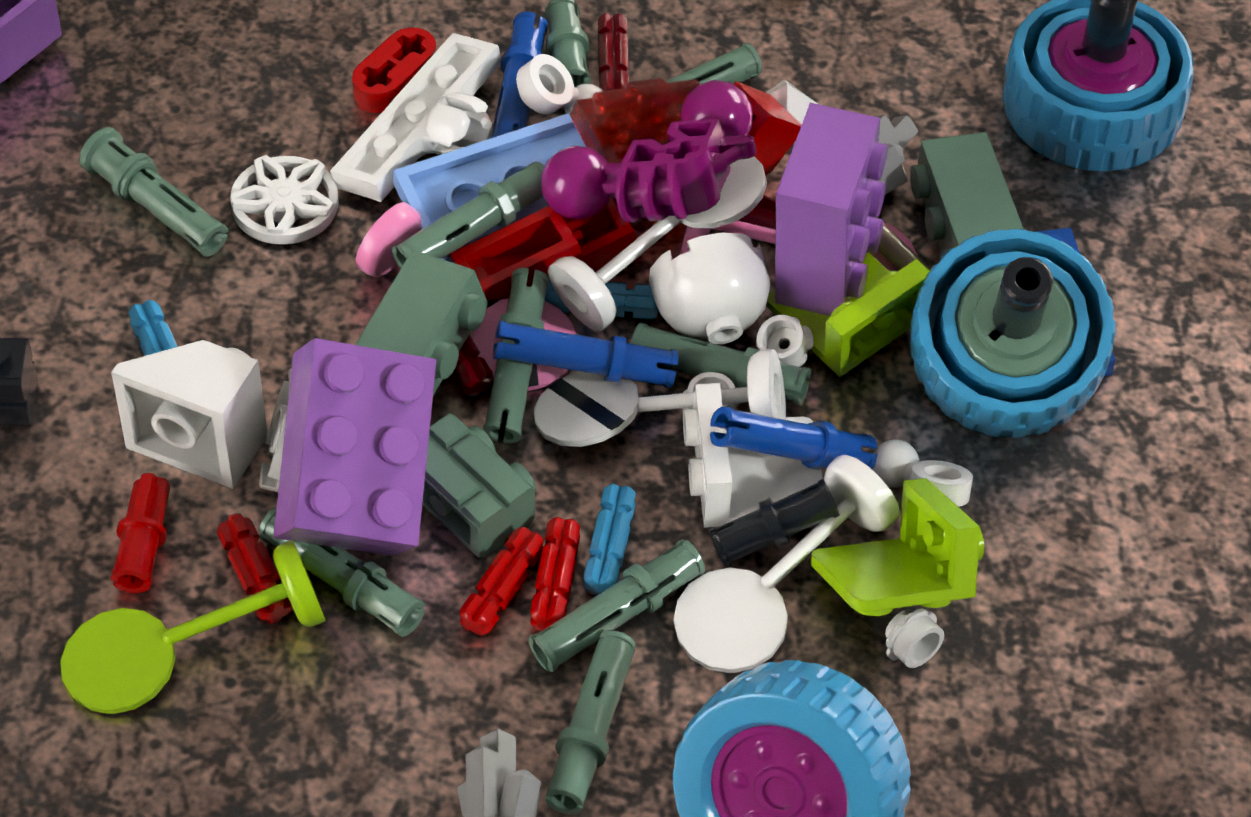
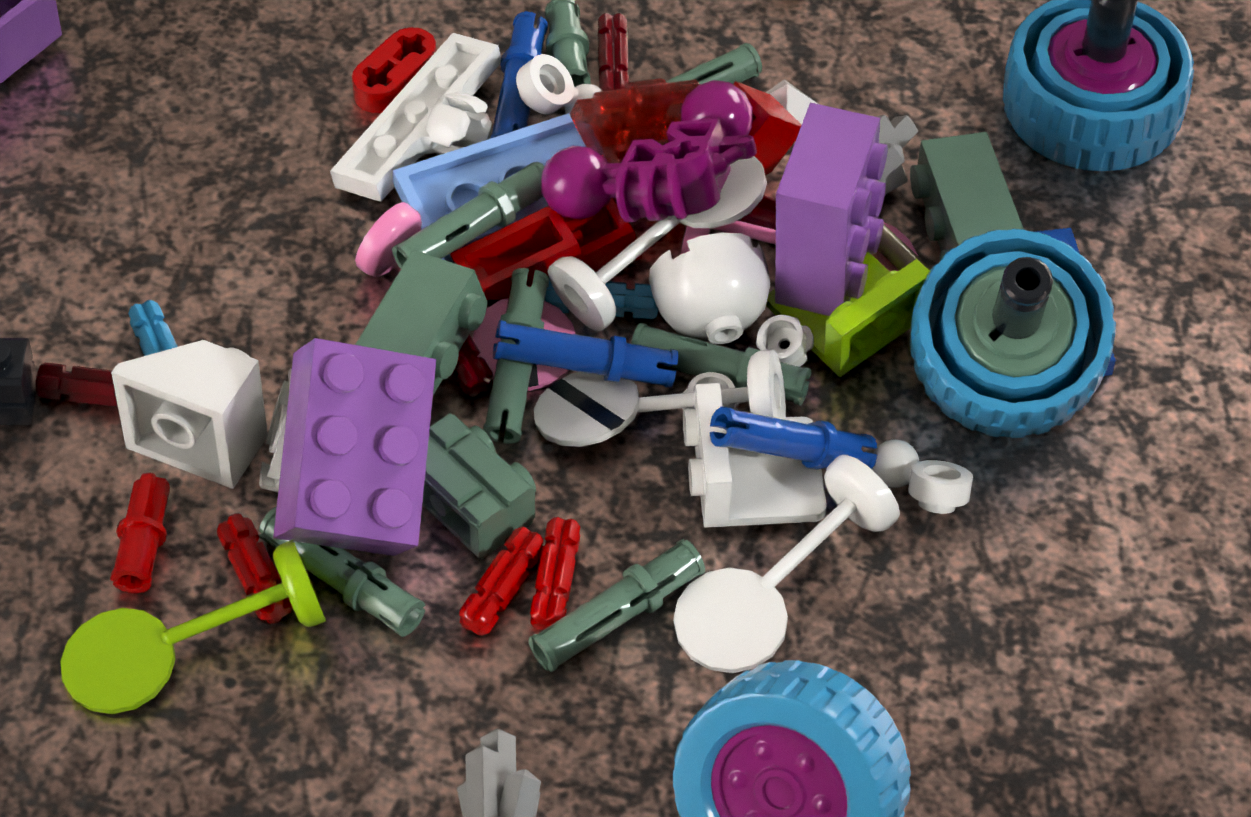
sand green pin [79,127,229,257] -> none
white wheel [230,155,339,244] -> none
sand green pin [545,630,636,815] -> none
dark azure axle [583,483,636,595] -> none
black pin [709,479,840,566] -> none
lime bracket [811,478,984,616] -> none
white plate [885,608,944,668] -> none
none -> dark red axle [35,362,118,407]

